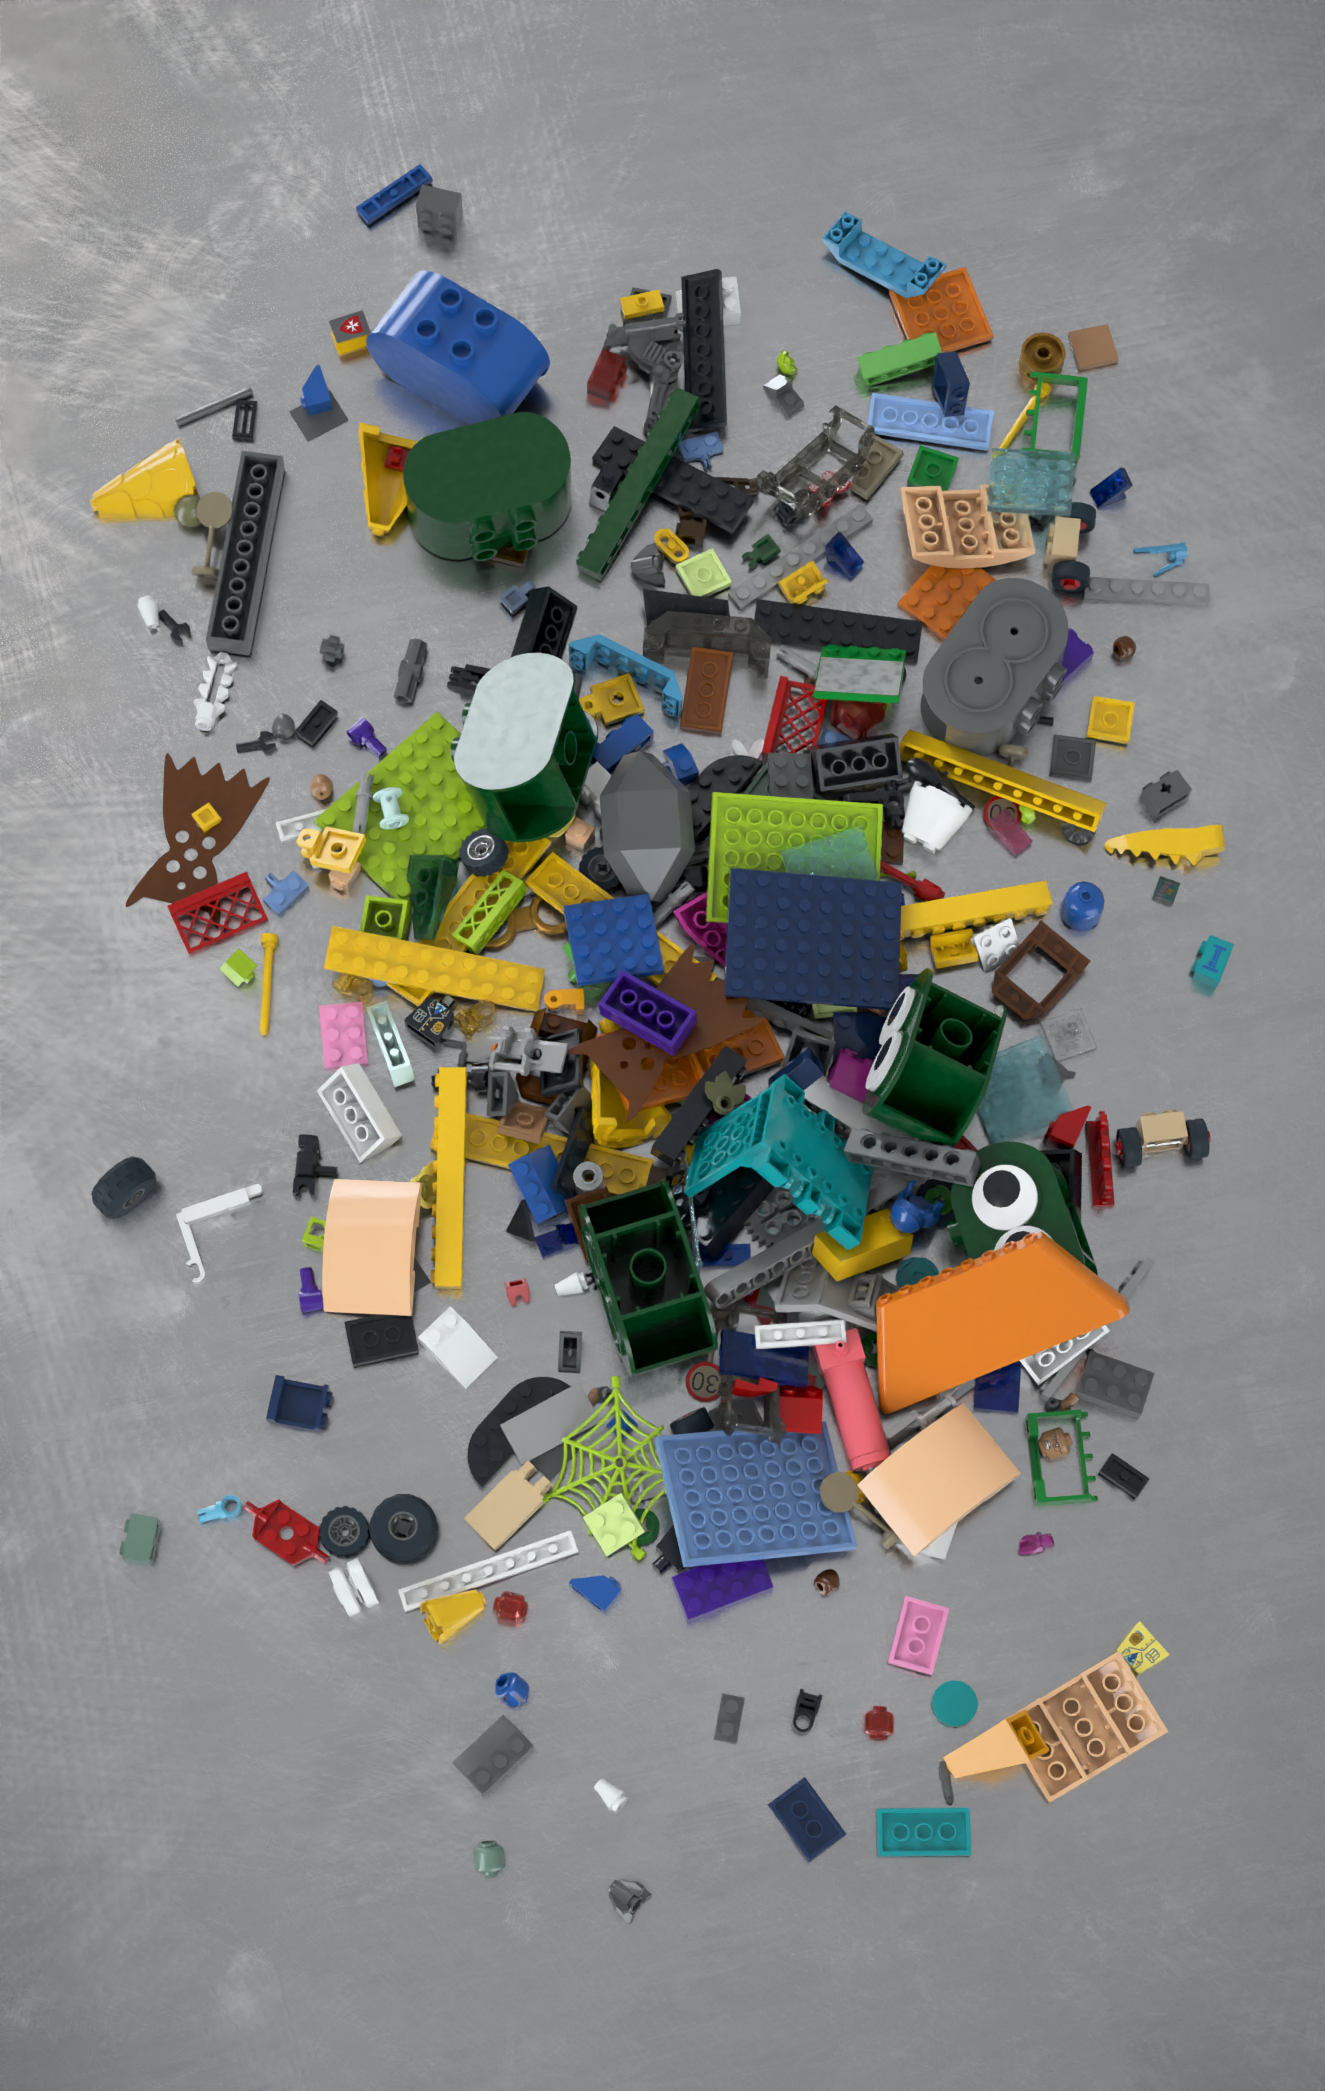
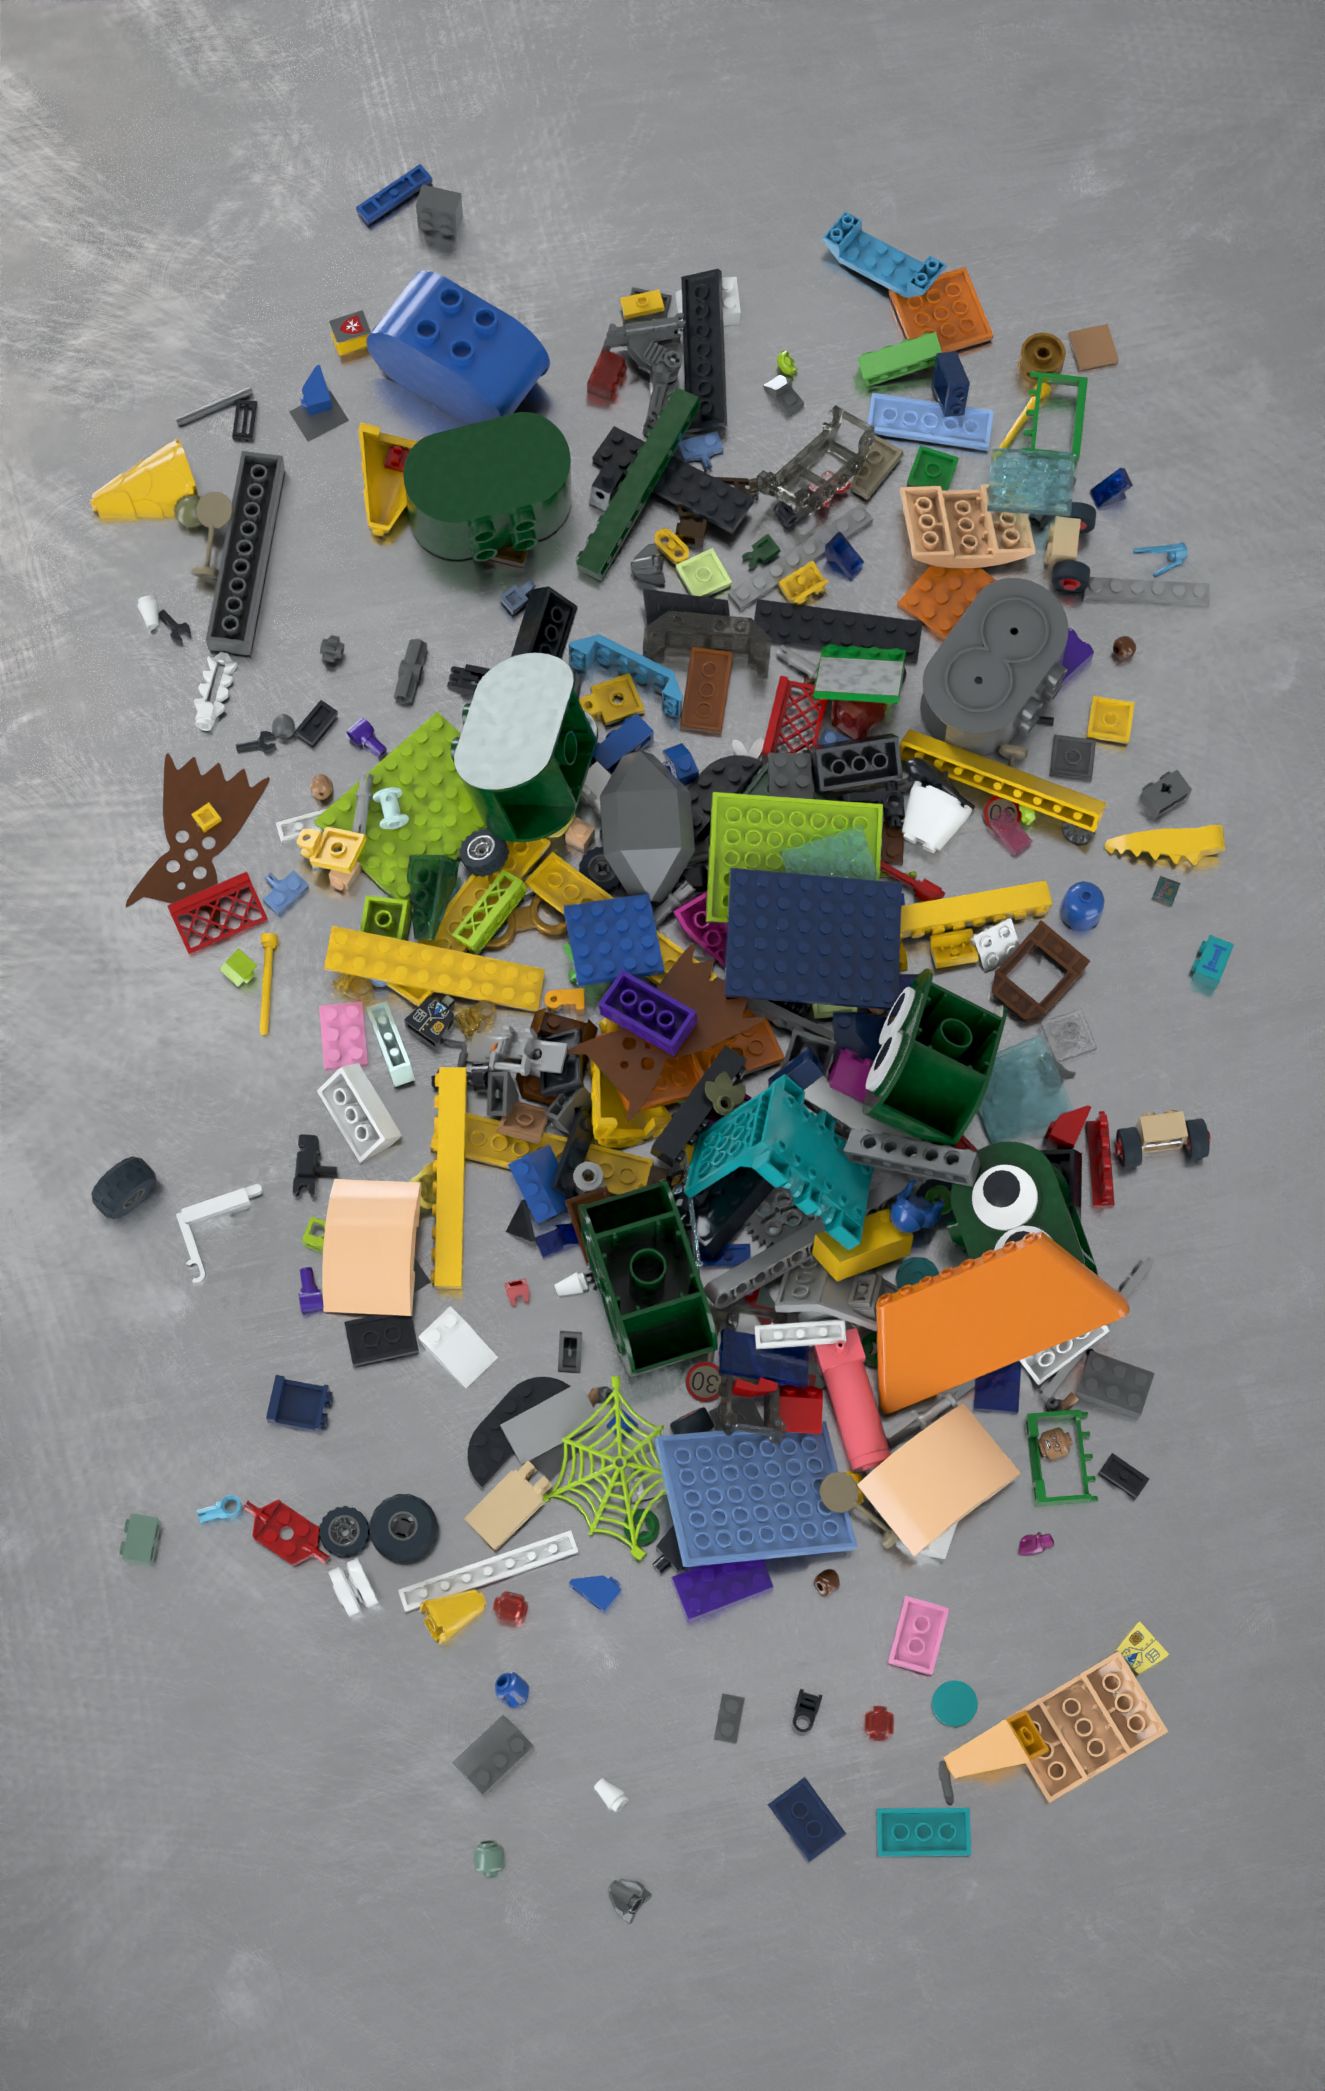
yellowish green plate [583,1493,646,1556] -> none

